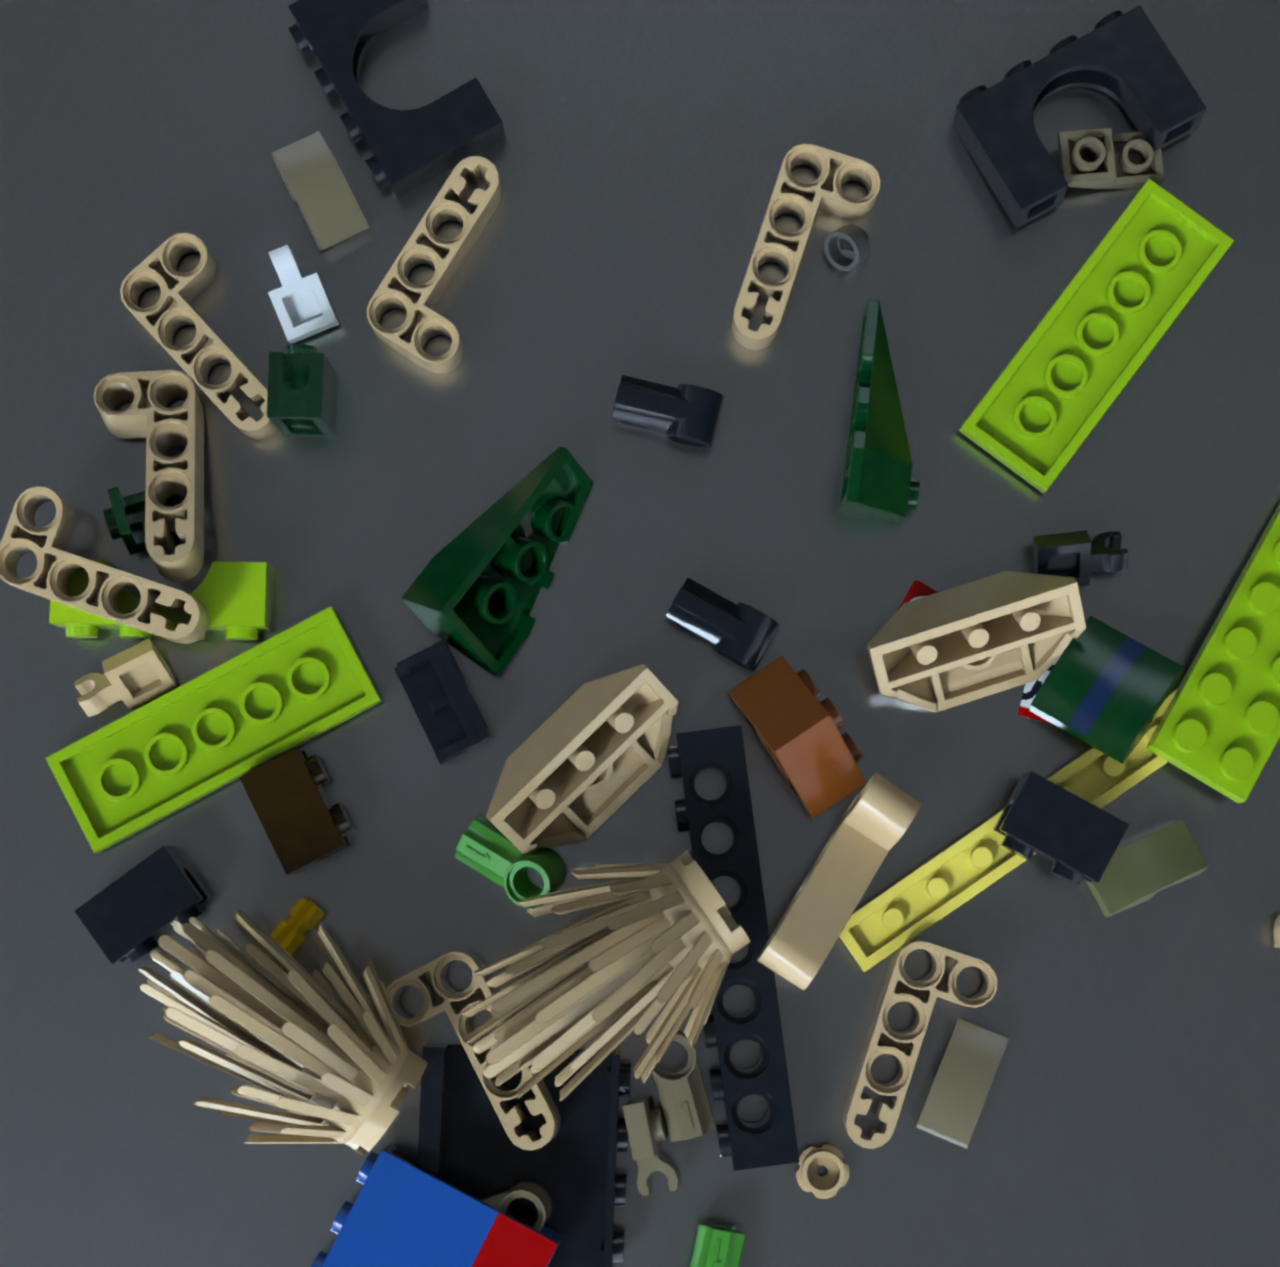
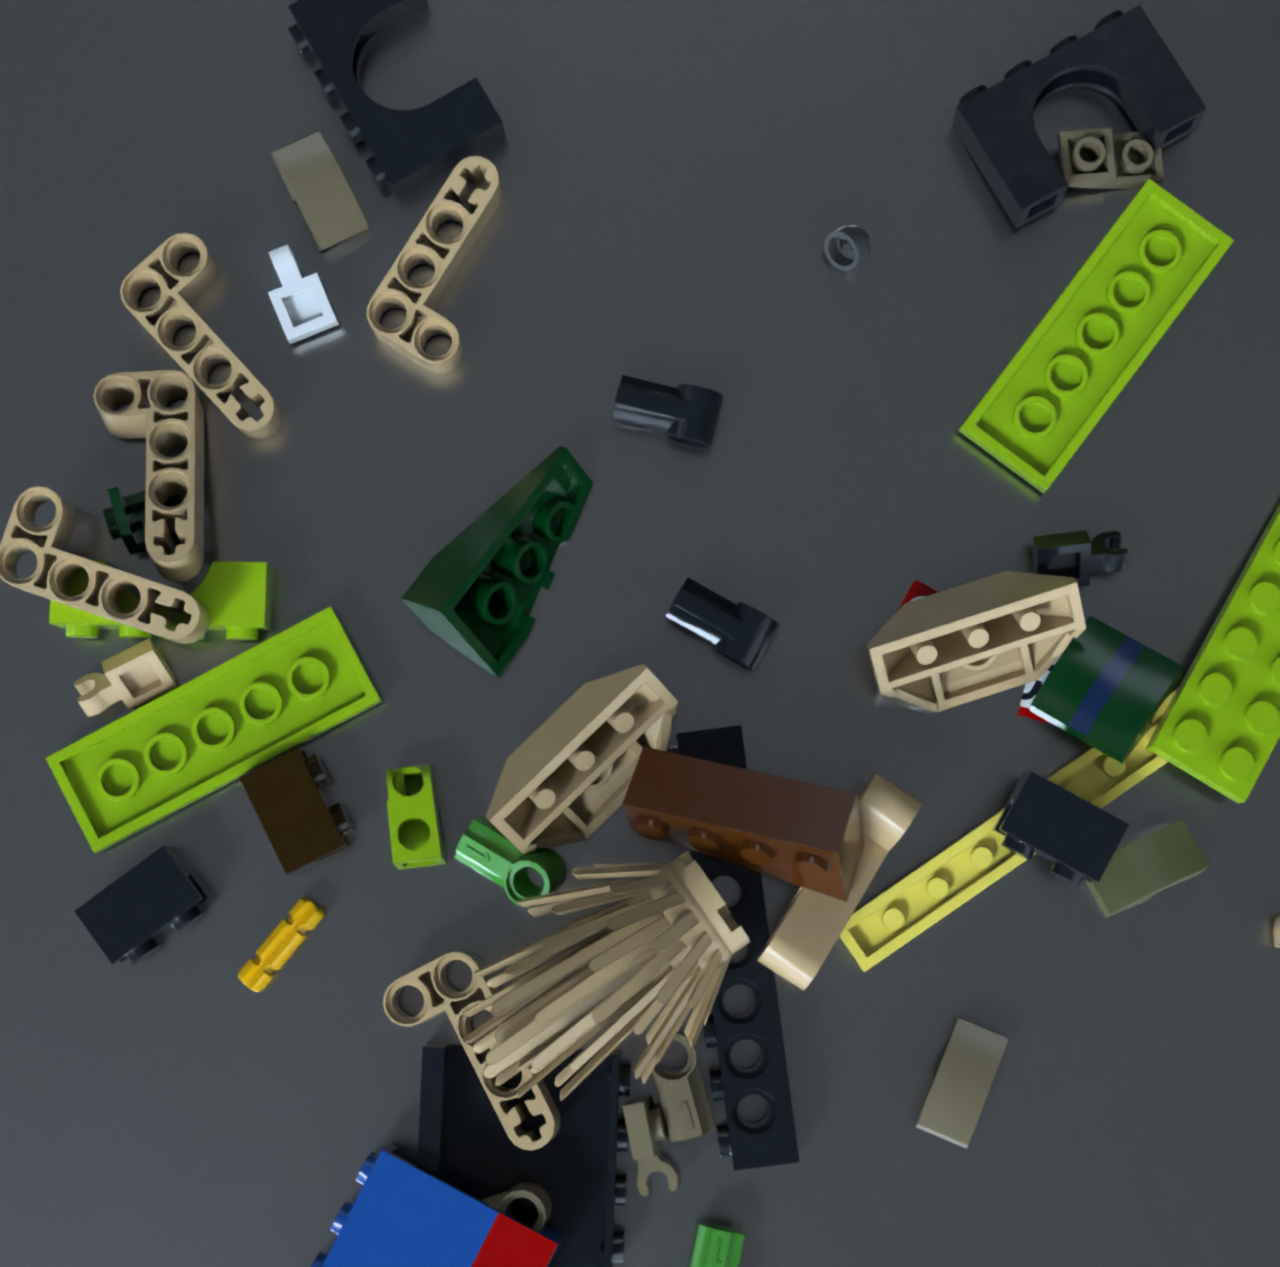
tan plant [138,909,428,1156] -> none
clear green brick [267,344,338,437] -> none
black hinge [394,640,494,765] -> none
dark orange brick [728,656,867,818] -> none
tan beam [732,143,881,350] -> none
tan plate [796,1144,849,1199] -> none
dark green wedge [838,299,920,525] -> none
tan beam [842,939,998,1149] -> none
none -> lime leg [387,764,447,870]
none -> reddish brown wedge [623,746,865,902]

